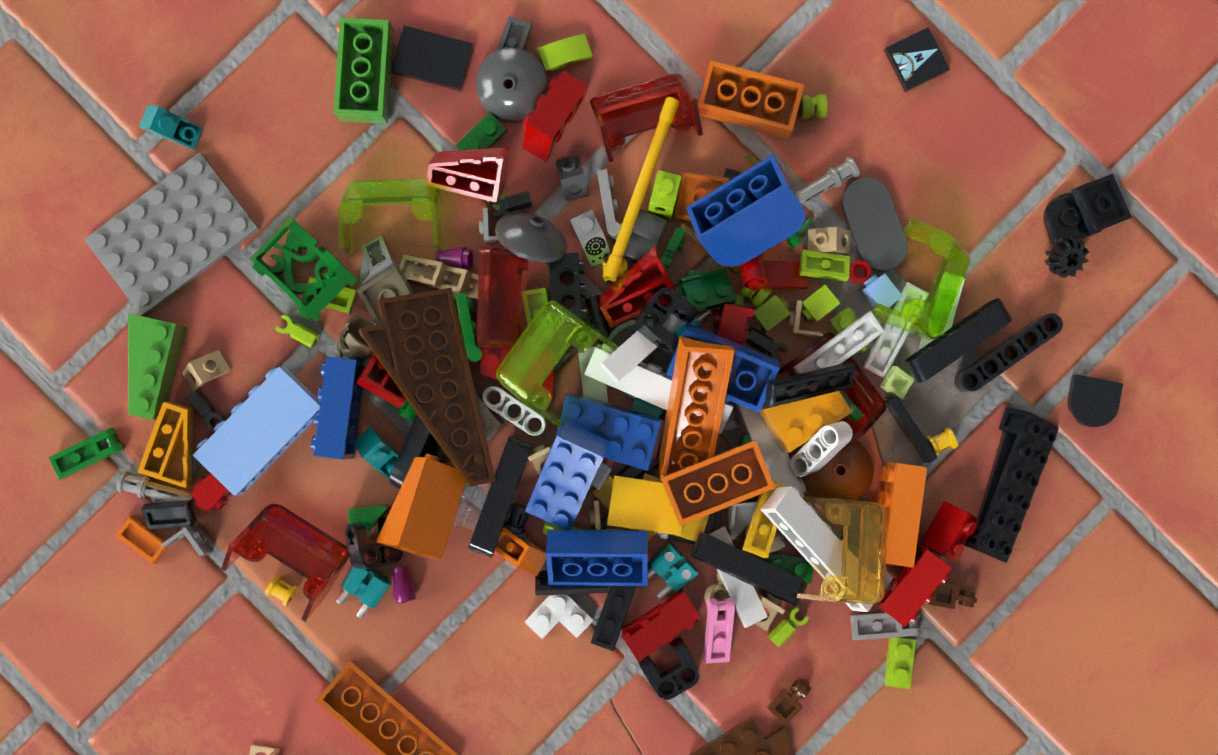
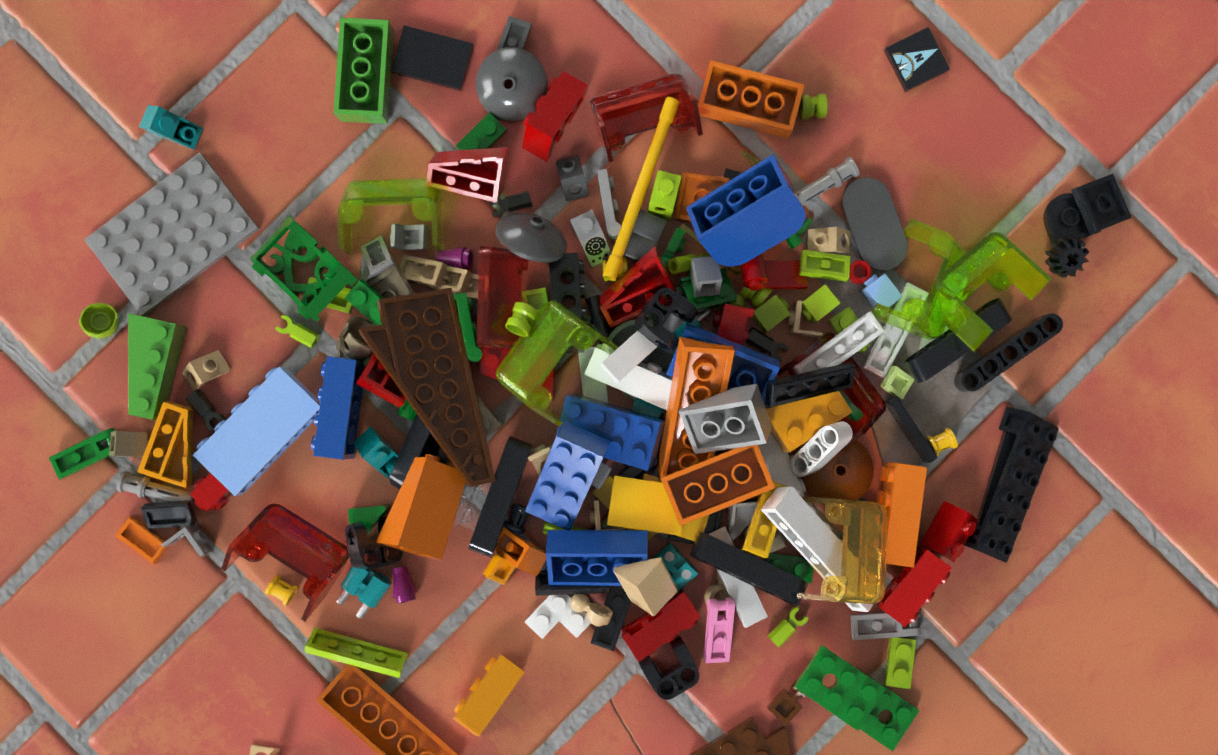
light grey bracket [479,207,501,244] -> none
white beam [483,387,547,436] -> none
lime slope [536,34,593,72] -> none
tan bracket [755,593,785,631] -> none
reddish brown plate [928,582,978,609] -> none
black tile [1067,374,1123,427] -> none
none -> lime hair [79,303,119,339]
none -> dark tan brick [109,431,149,458]
none -> lime plate [305,628,408,678]
none -> green plate [345,279,384,325]
none -> light grey bracket [390,223,430,251]
none -> light orange wedge [452,655,525,736]
none -> light orange plate [483,553,515,585]
none -> lime wheel [505,302,538,337]
none -> tan plate [570,594,613,626]
none -> tan slope [613,557,677,616]
none -> lime bar [668,253,709,275]
none -> light grey slope [679,384,772,454]
none -> light grey brick [690,257,722,297]
none -> green bracket [794,644,920,752]
none -> clear neon green windscreen [935,232,1052,352]

